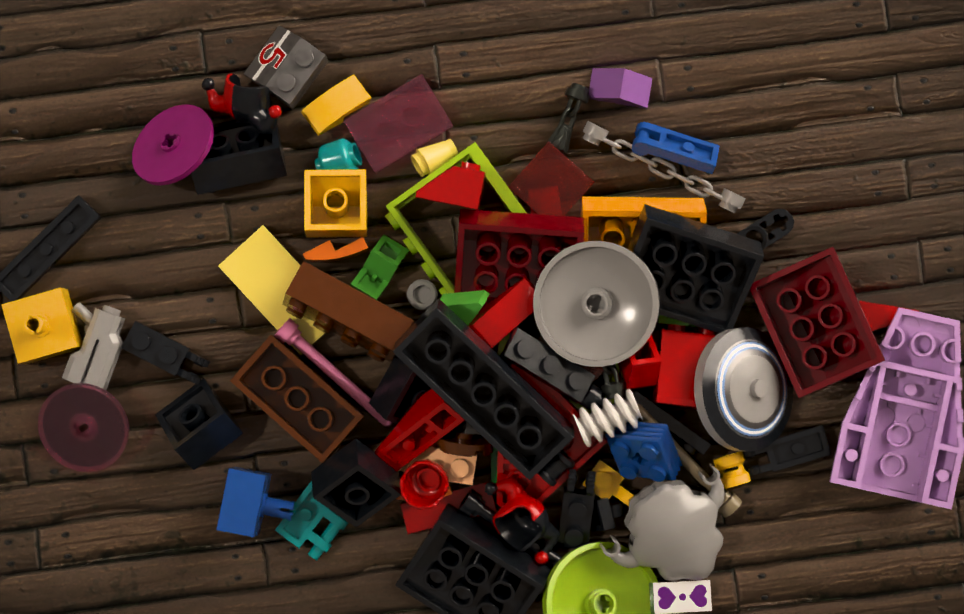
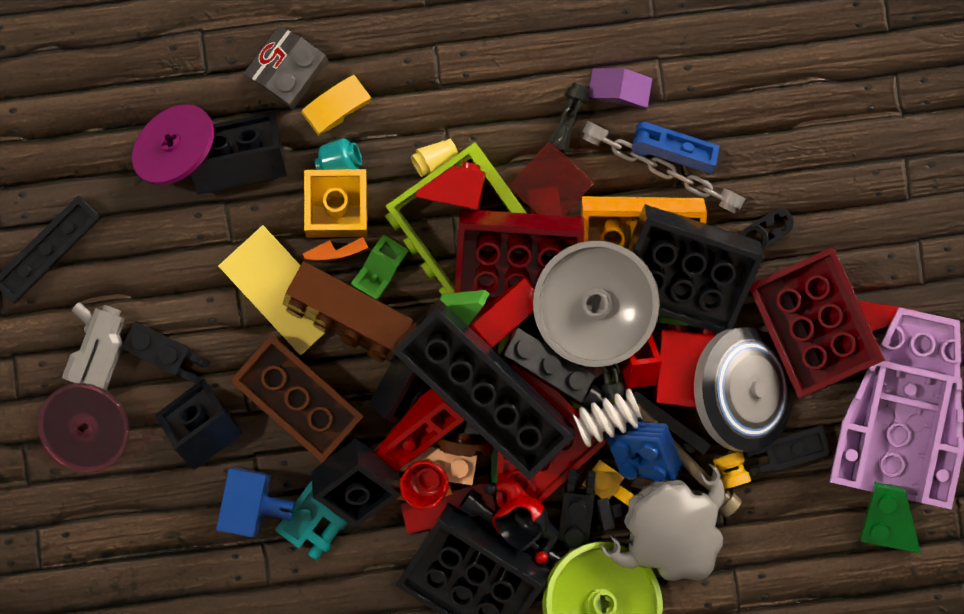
yellow brick [1,287,83,365] -> none
black piece [202,73,282,136] -> none
bright pink piece [274,318,392,427] -> none
clear pink plate [344,74,453,174] -> none
light grey tile [407,279,438,310] -> none
black bush [538,449,576,486] -> none
white tile [649,580,712,614] -> none
none -> green wing [860,482,920,553]

